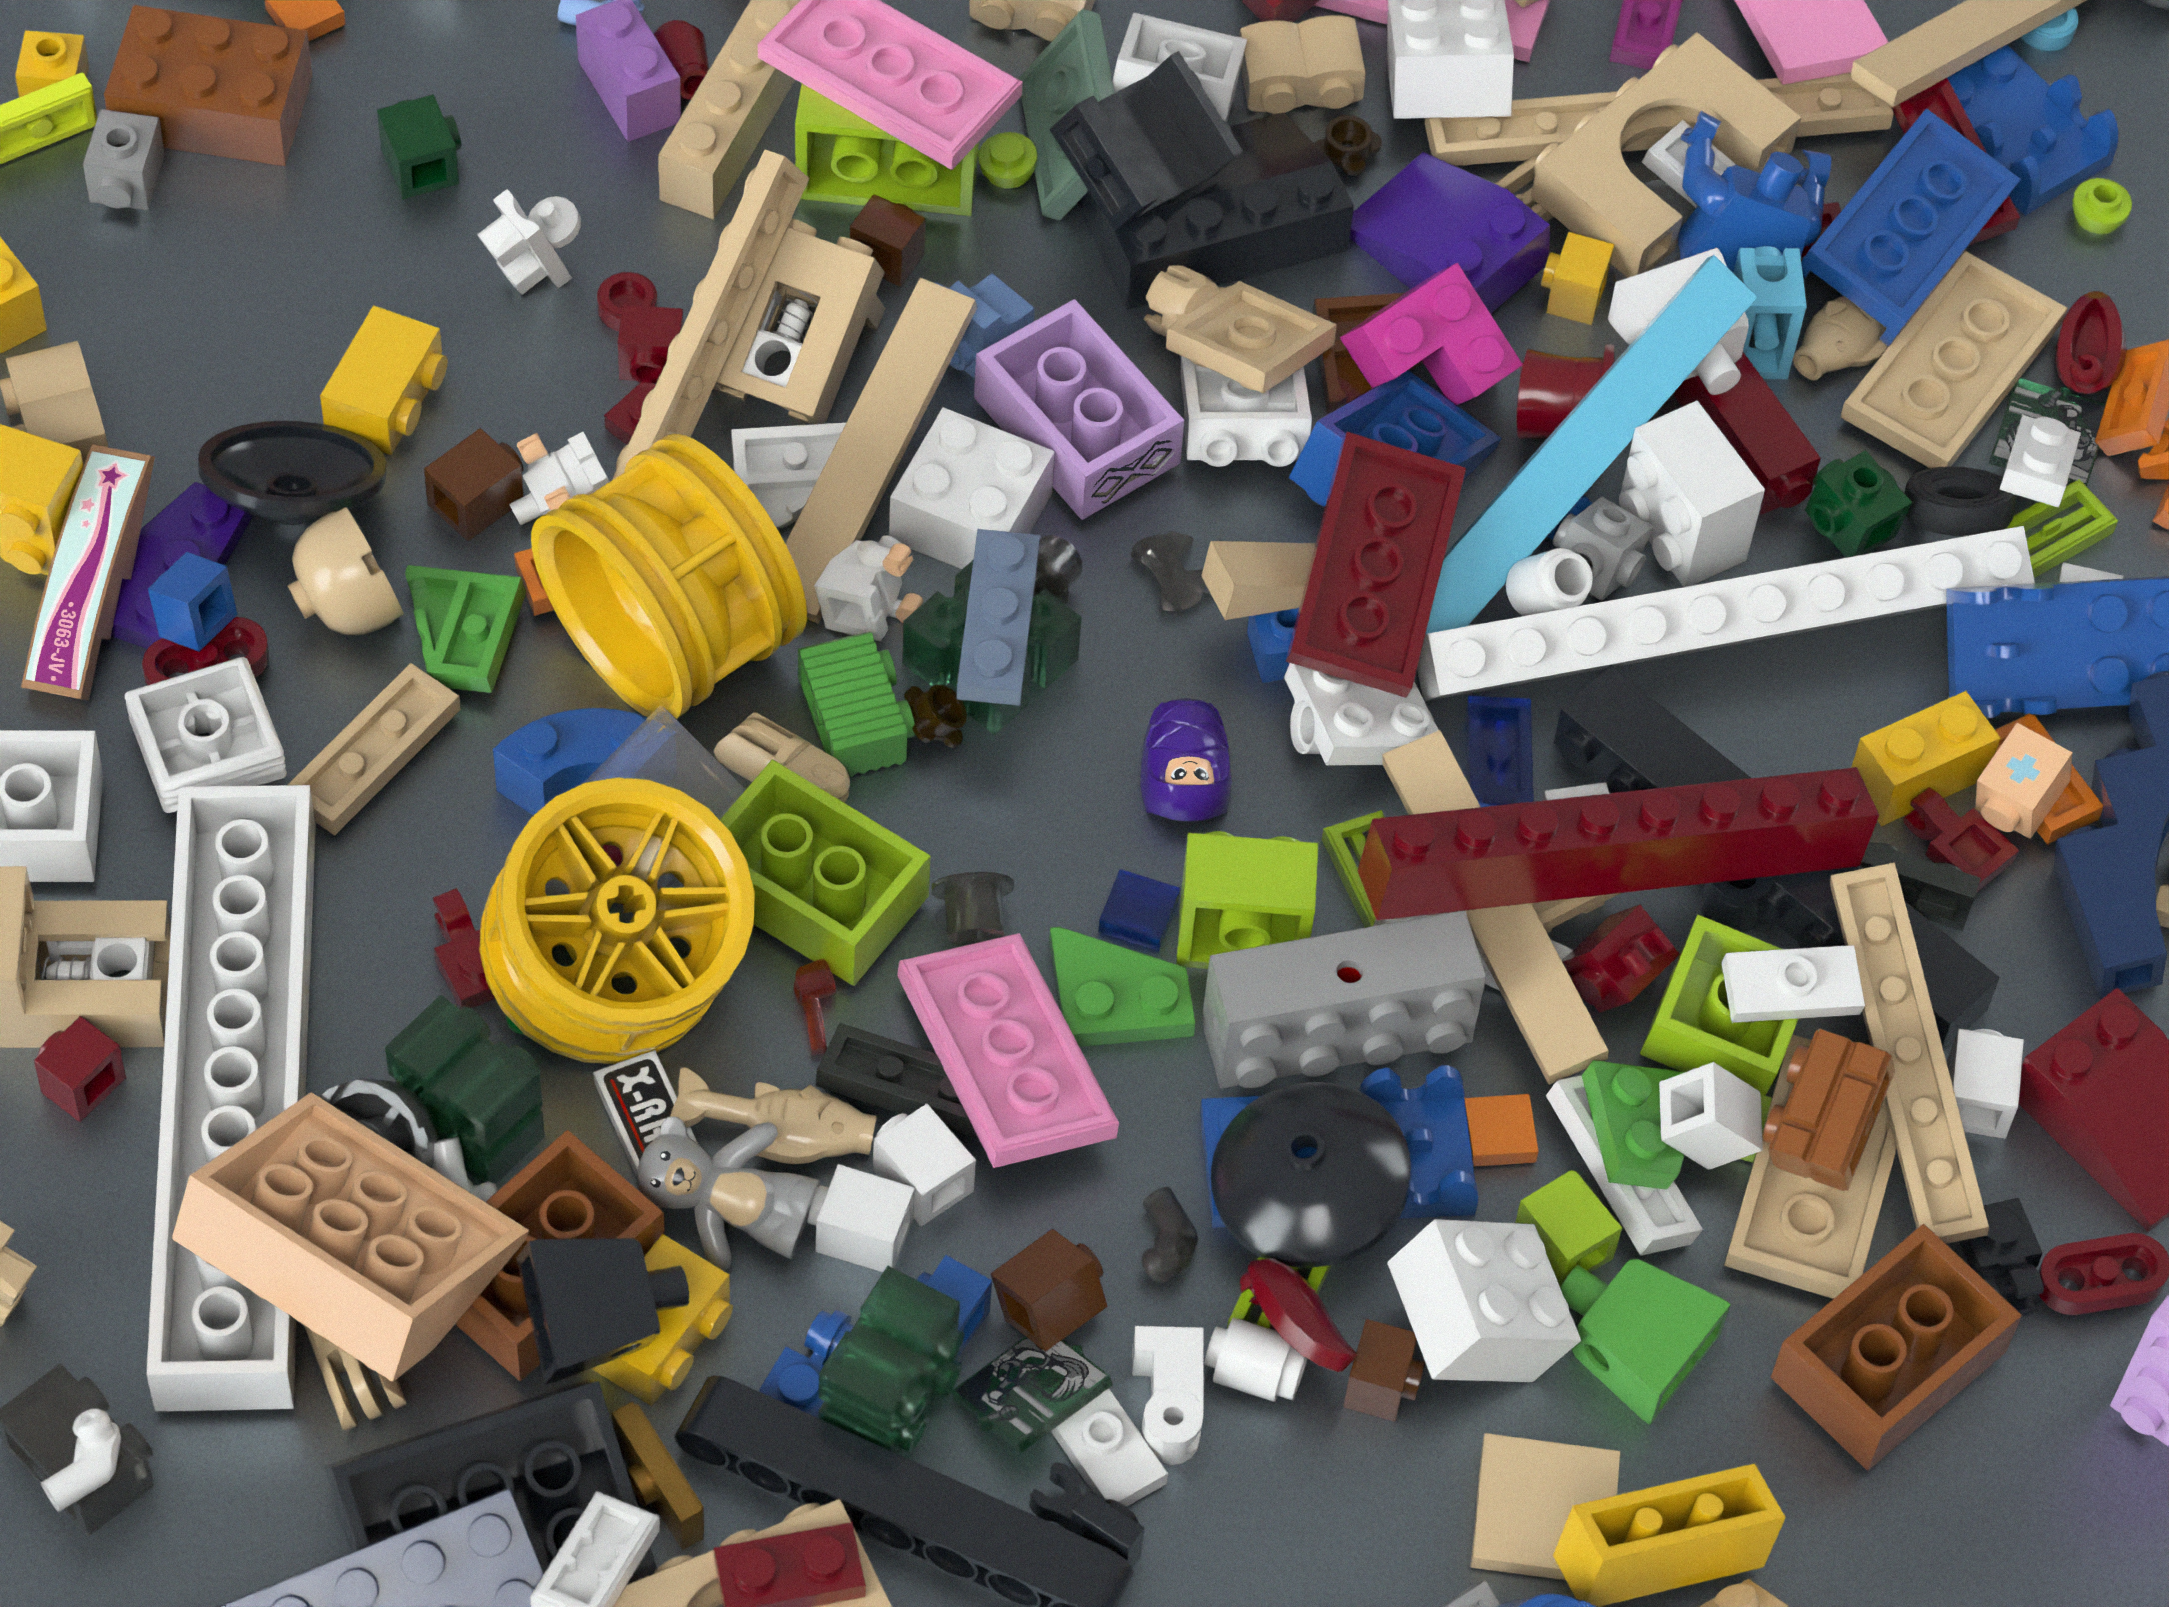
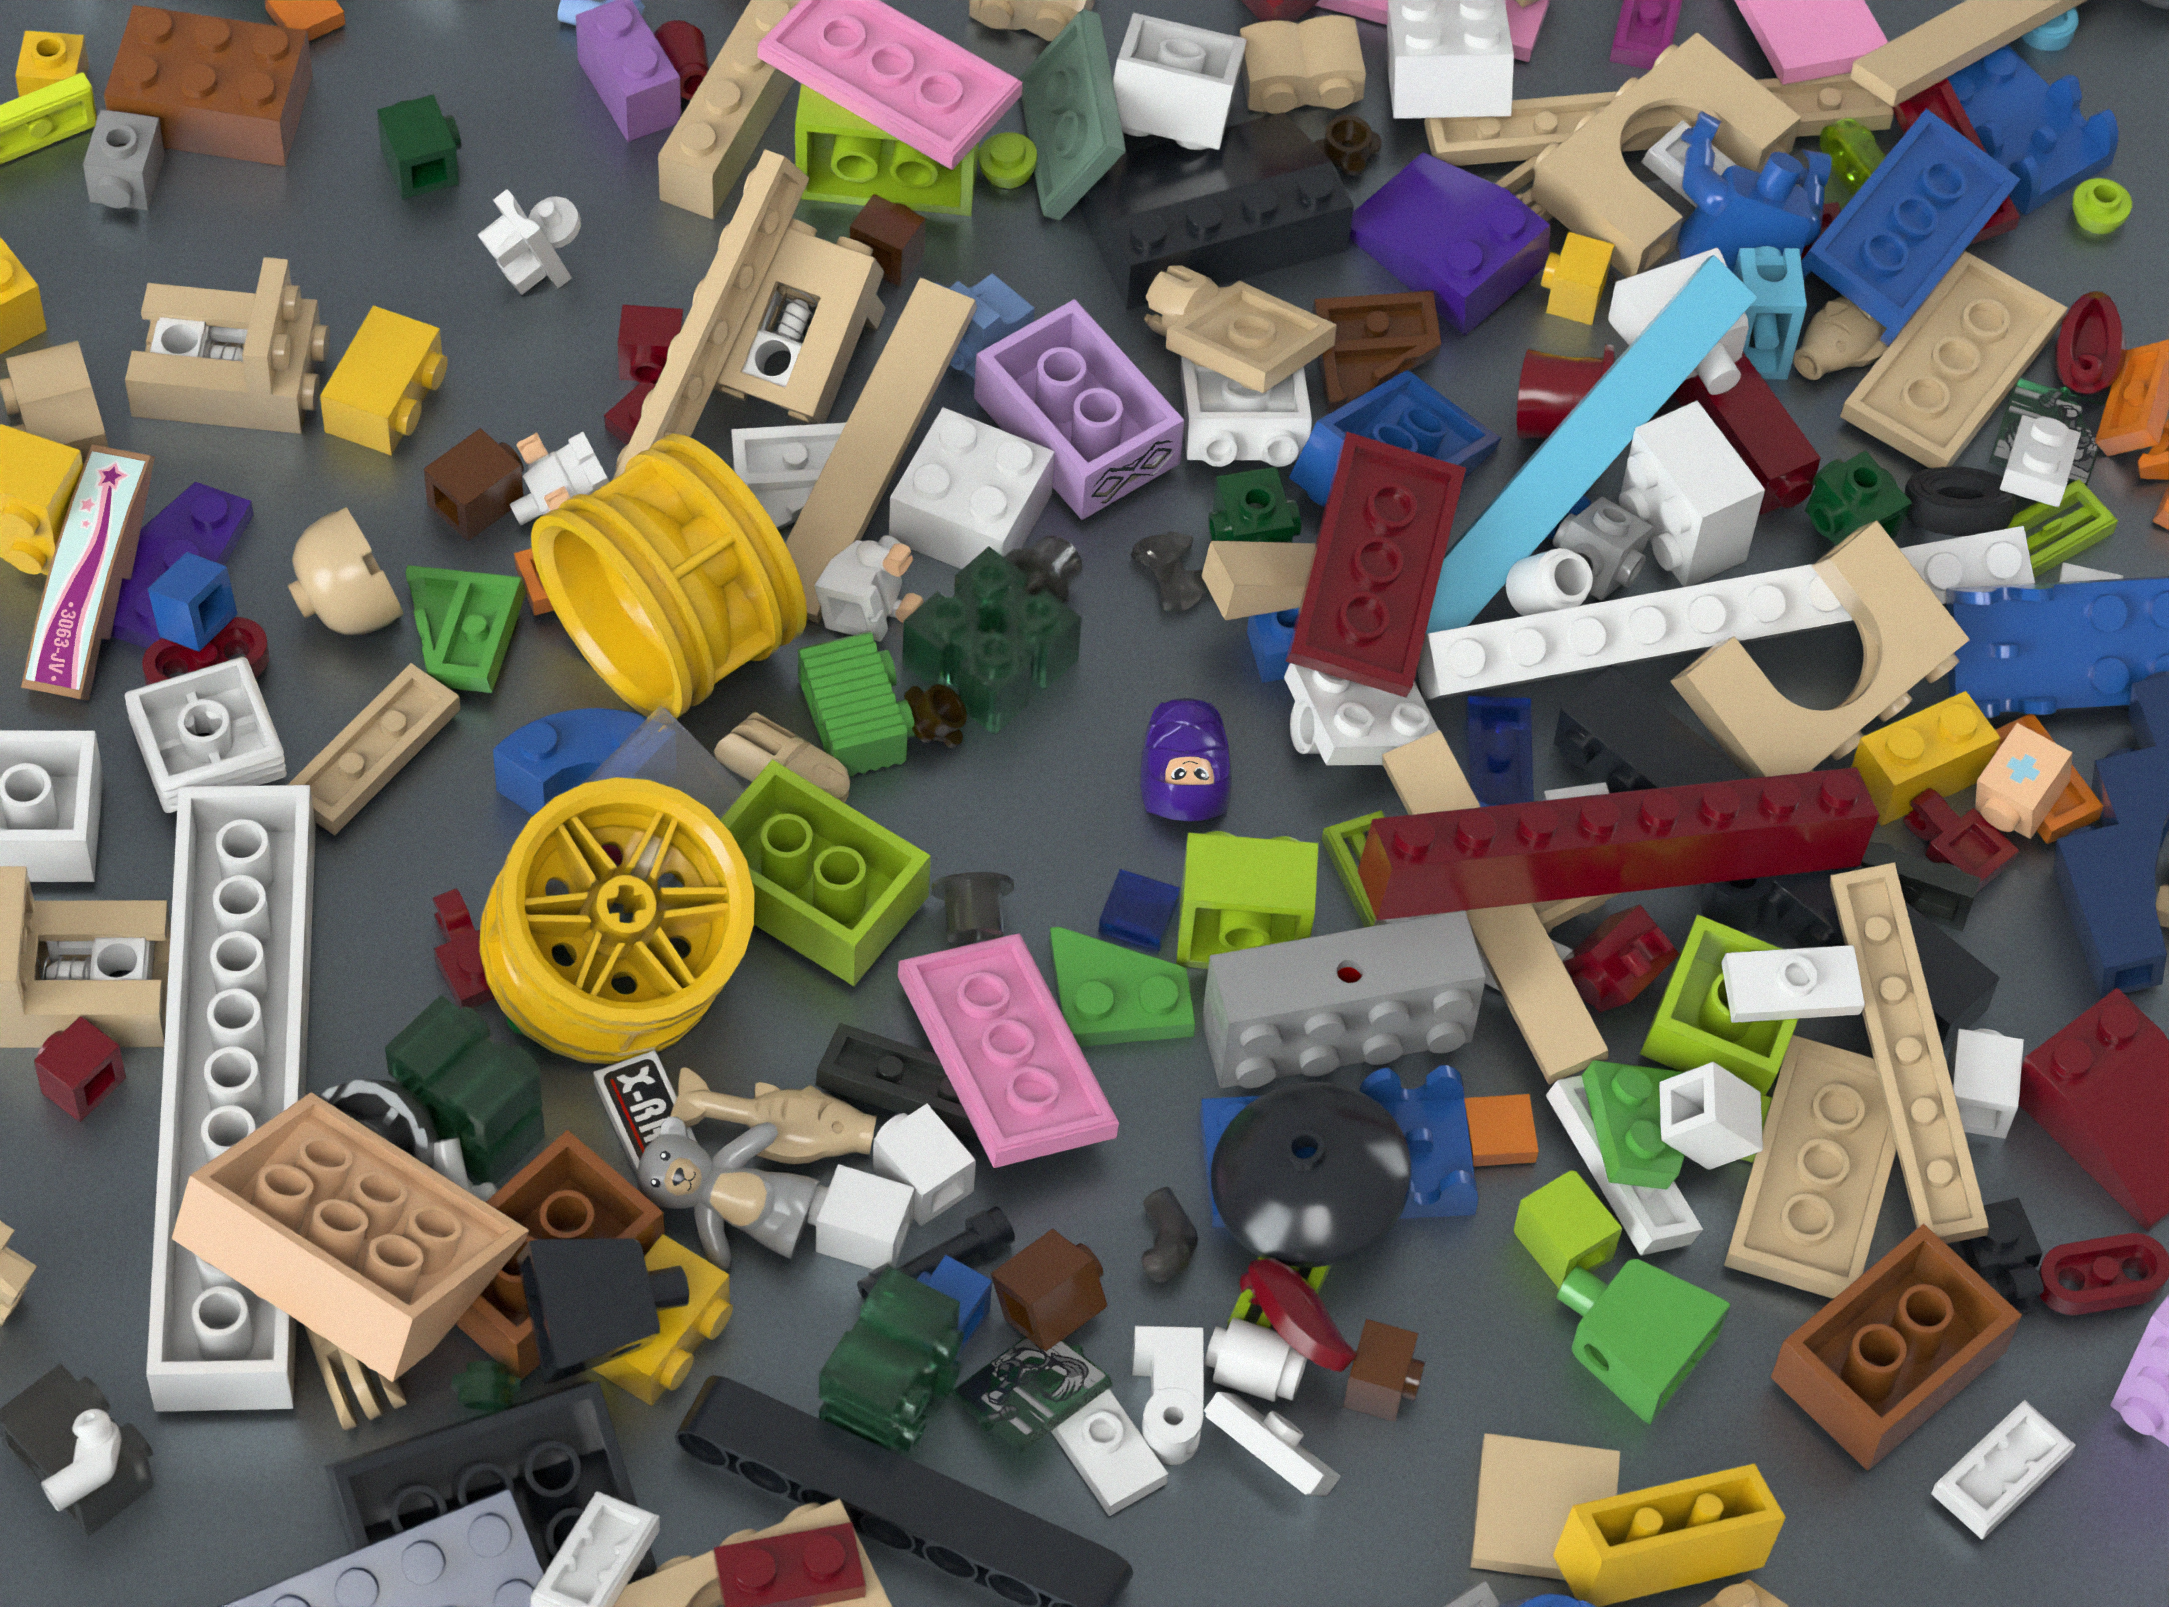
black dish [198,421,387,525] -> none
dark red tile [597,272,658,331] -> none
pearl gold plate [612,1401,705,1550] -> none
blue plate [758,1310,860,1421] -> none
clear red hand [793,959,836,1054] -> none
sand blue plate [957,529,1040,706] -> none
black plate [1029,1462,1145,1568] -> none
black panel [1049,51,1244,231] -> none
dark pink brick [1339,262,1523,405] -> none
white brick [1387,1219,1581,1382] -> none
dark orange brick [1763,1029,1895,1191] -> none
none -> tan brick [125,257,330,434]
none -> clear green plate [451,1361,521,1411]
none -> black bar [857,1206,1015,1317]
none -> white plate [1204,1392,1341,1496]
none -> dark green brick [1208,467,1301,543]
none -> tan arch [1670,520,1970,778]
none -> clear neon green plate [1820,118,1886,197]
none -> white plate [1931,1400,2076,1540]

